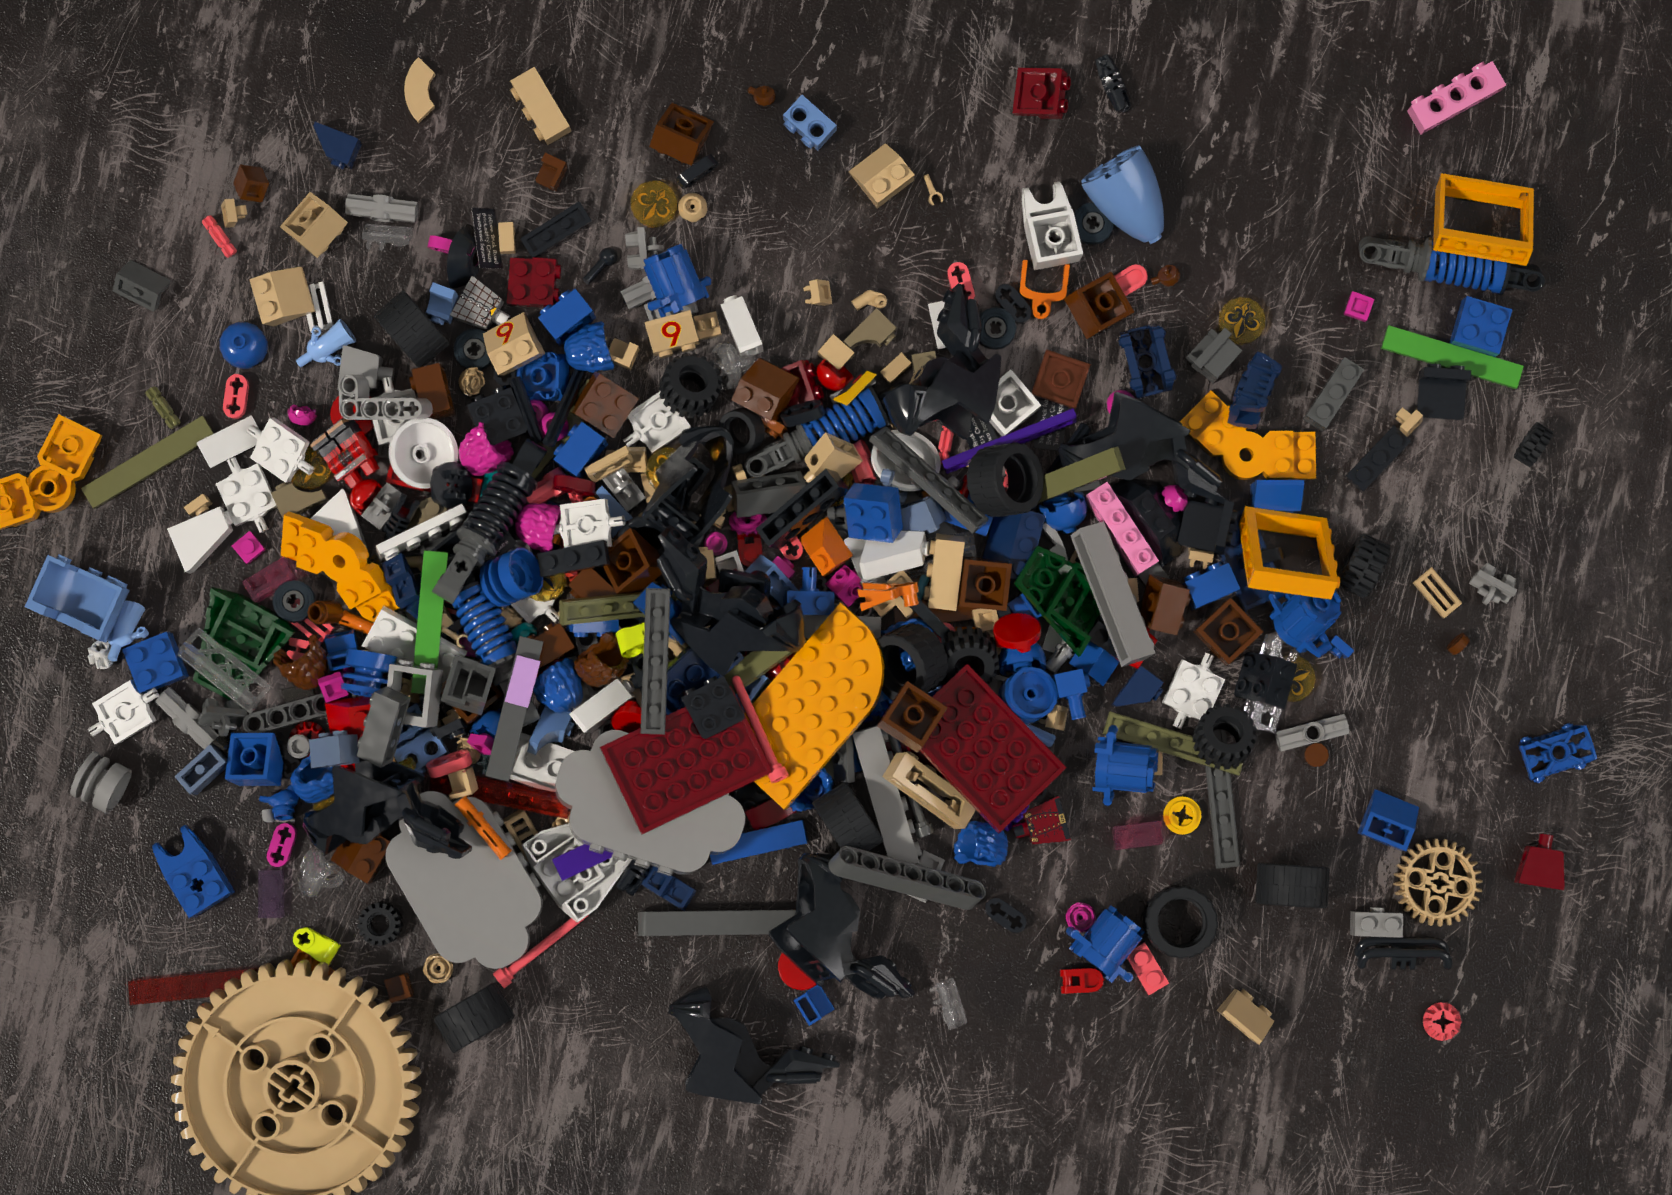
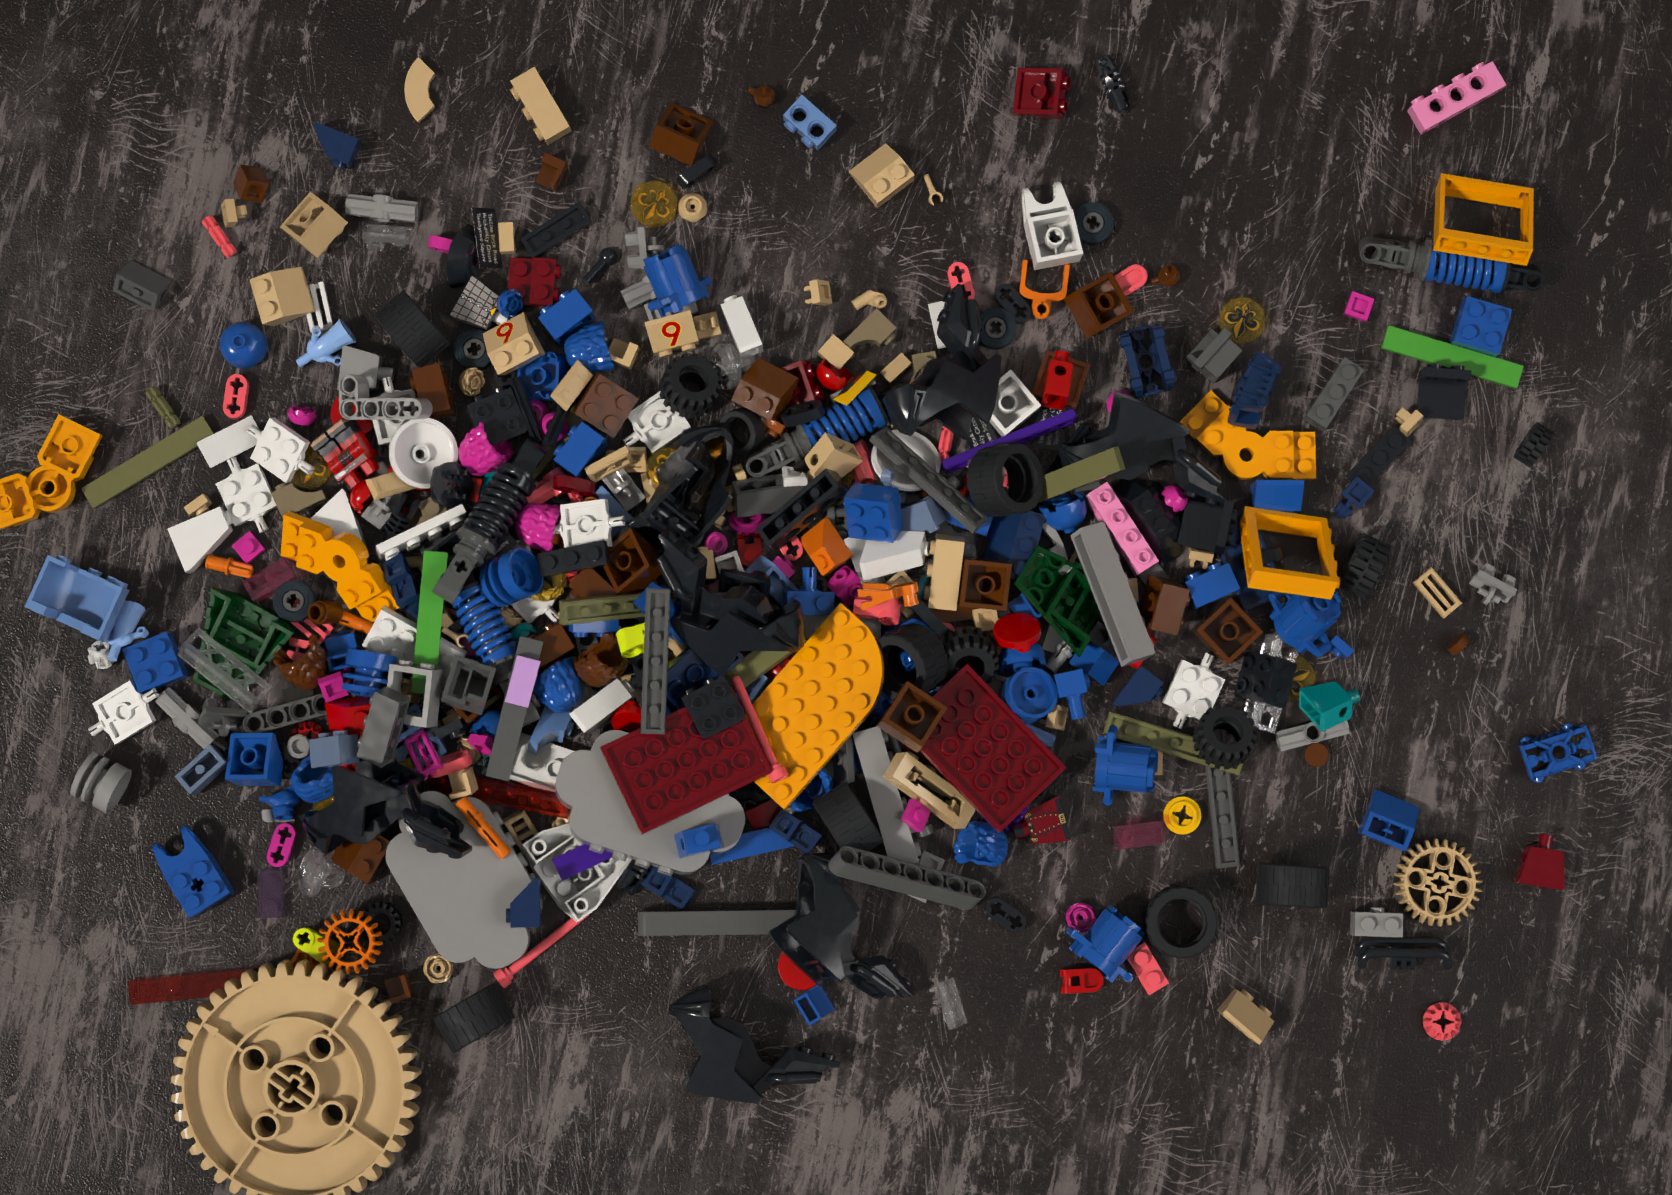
medium blue arch [426,282,460,325] -> none
medium blue cylinder [1081,145,1164,244] -> none
none -> orange axle [205,554,254,578]
none -> orange gear [317,909,383,974]
none -> tan tile [365,471,415,501]
none -> dark pink tile [403,728,444,781]
none -> blue plate [497,289,523,319]
none -> dark blue slope [506,878,541,928]
none -> tan tile [550,360,594,411]
none -> blue torso [674,823,724,859]
none -> dark blue slope [769,808,823,853]
none -> white tile [782,466,807,487]
none -> coral piece [853,596,902,626]
none -> dark pink plate [901,799,931,832]
none -> red torso [1041,350,1073,410]
none -> teal torso [1299,682,1360,732]
none -> dark blue plate [1333,475,1375,519]

